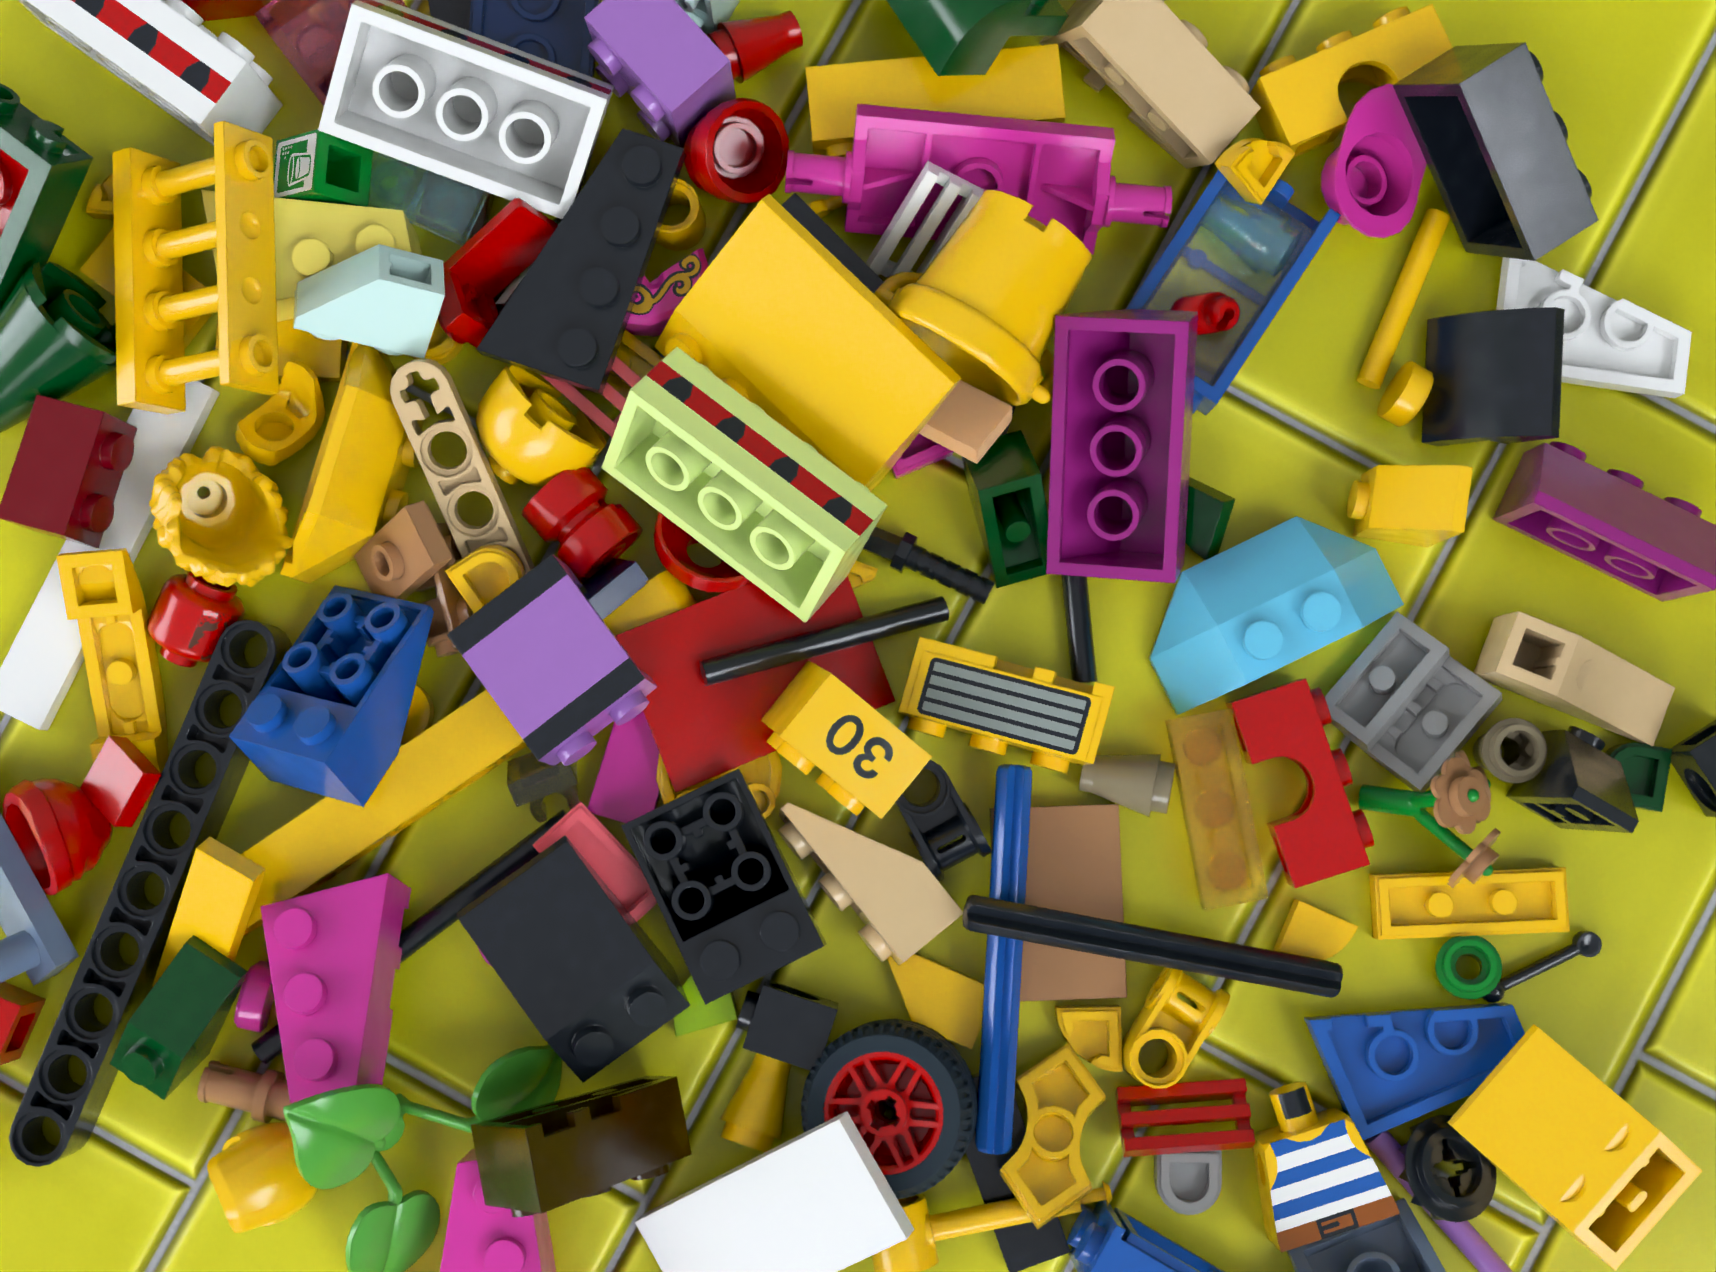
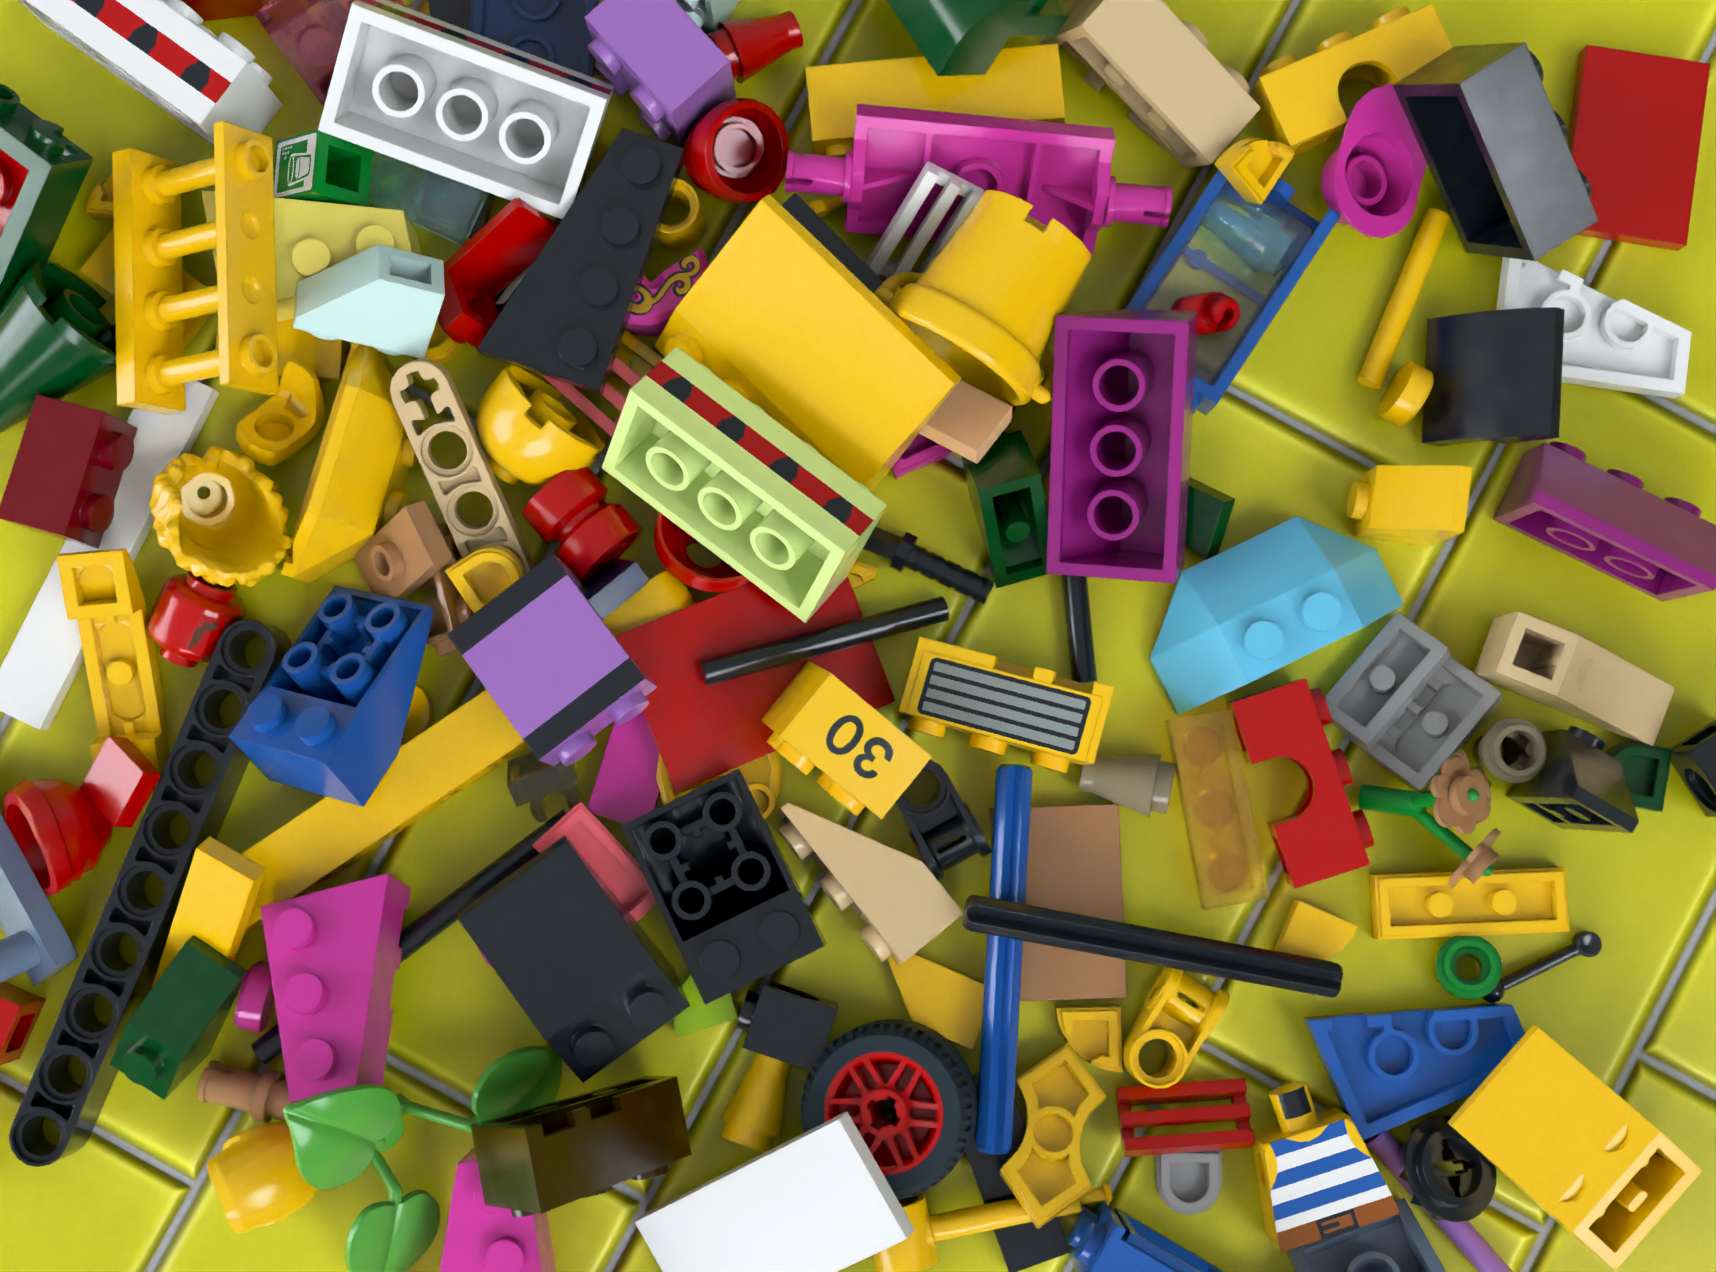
none -> red tile [1567,45,1710,251]

